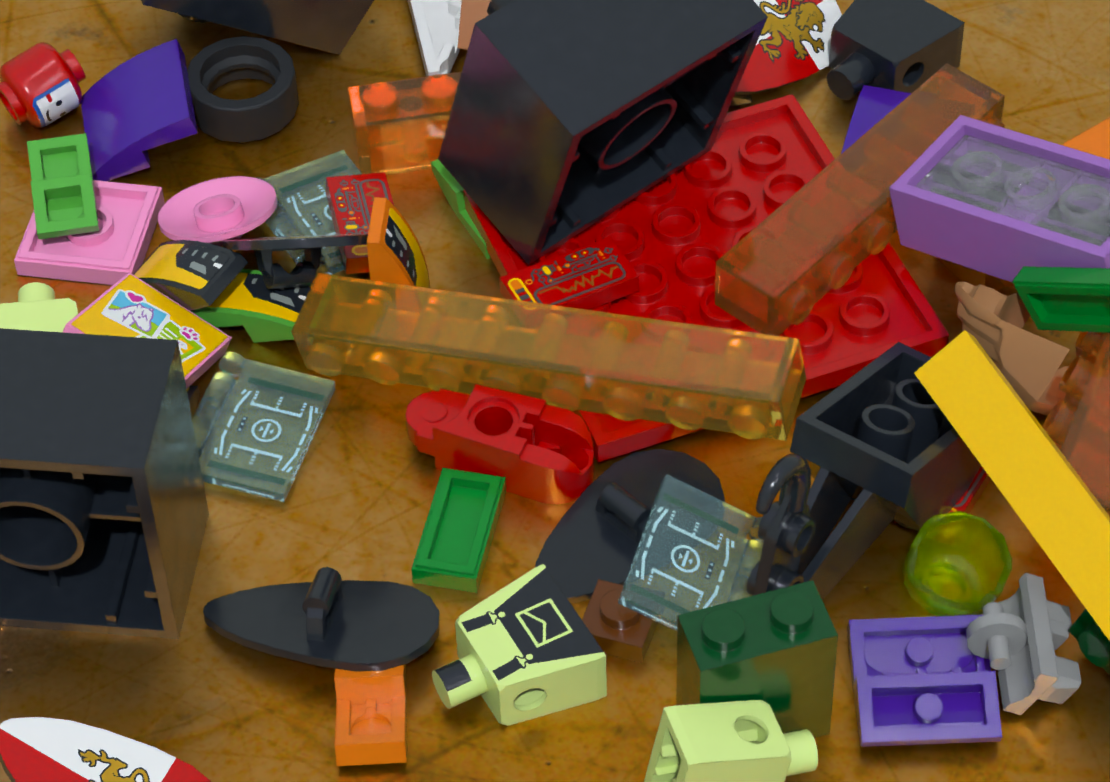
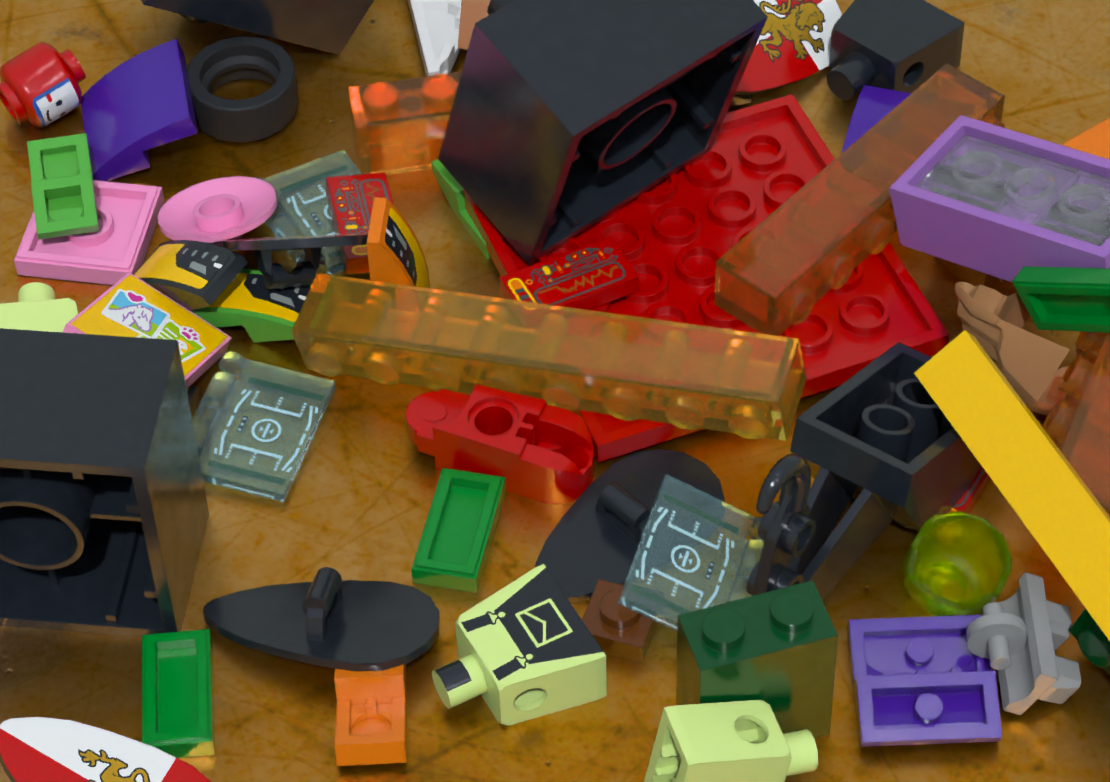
none -> green tile [142,629,215,758]

